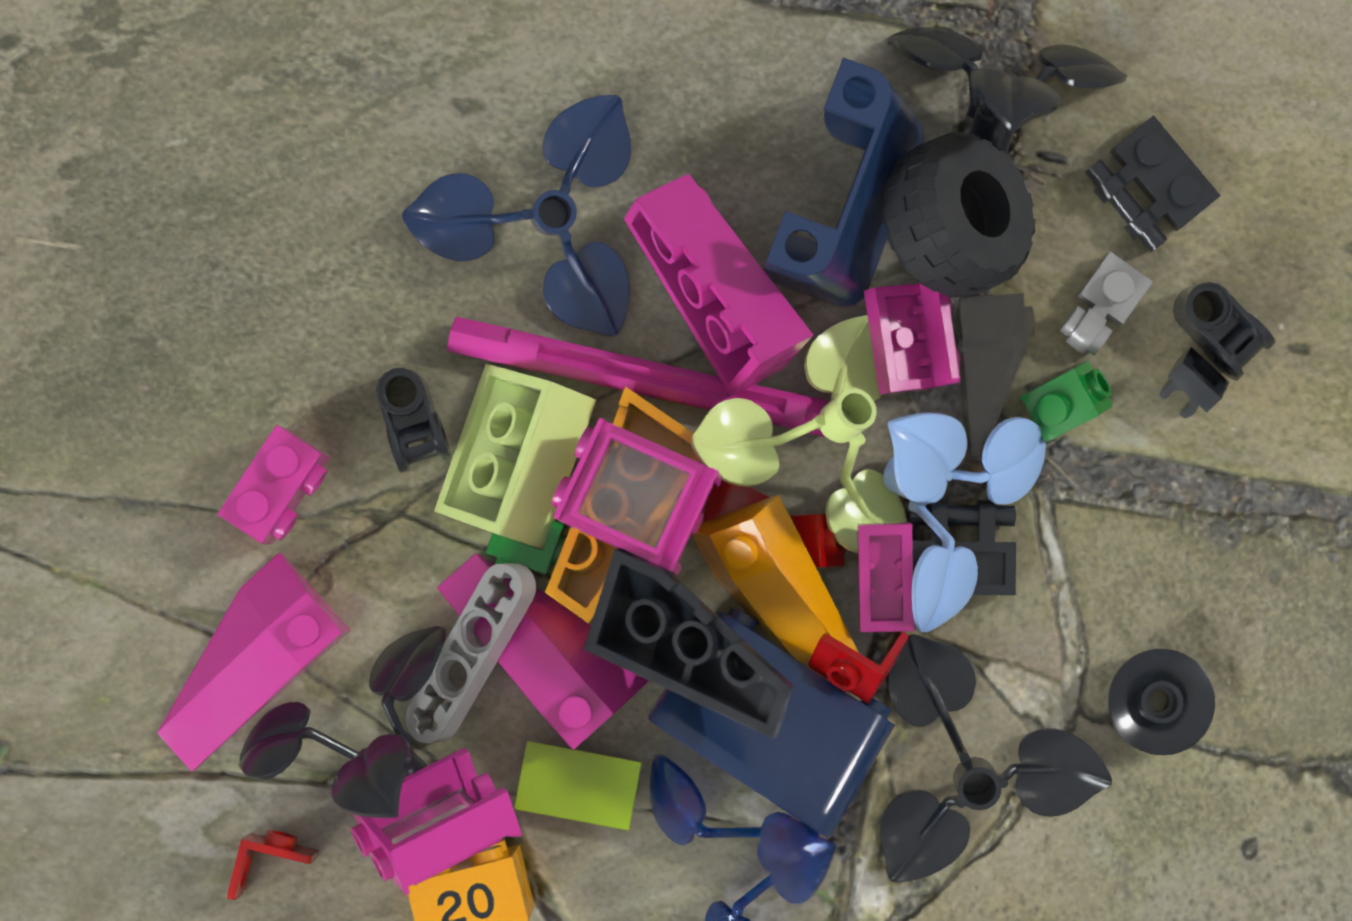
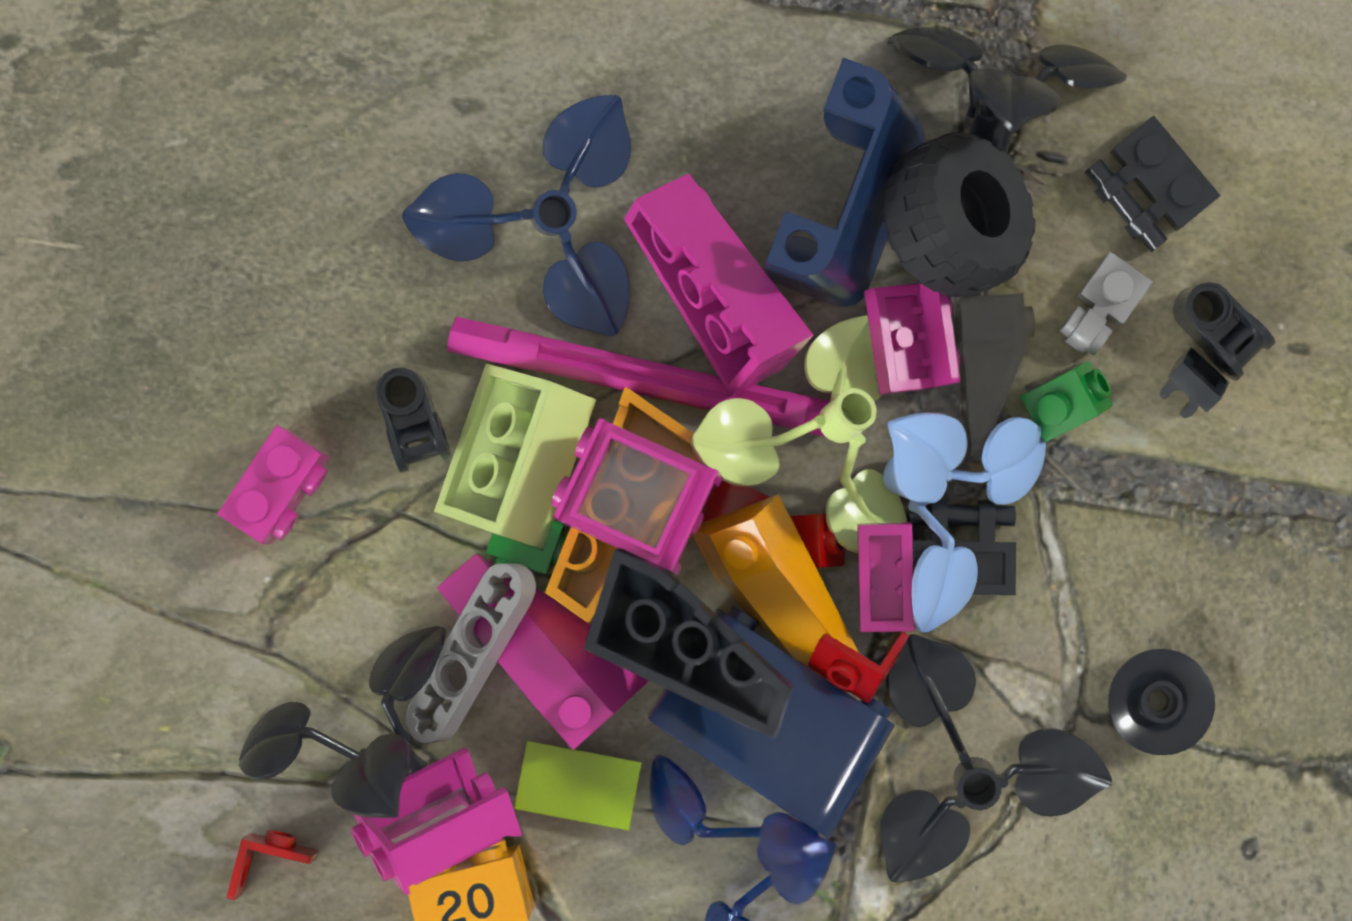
dark pink wedge [157,552,351,772] -> none

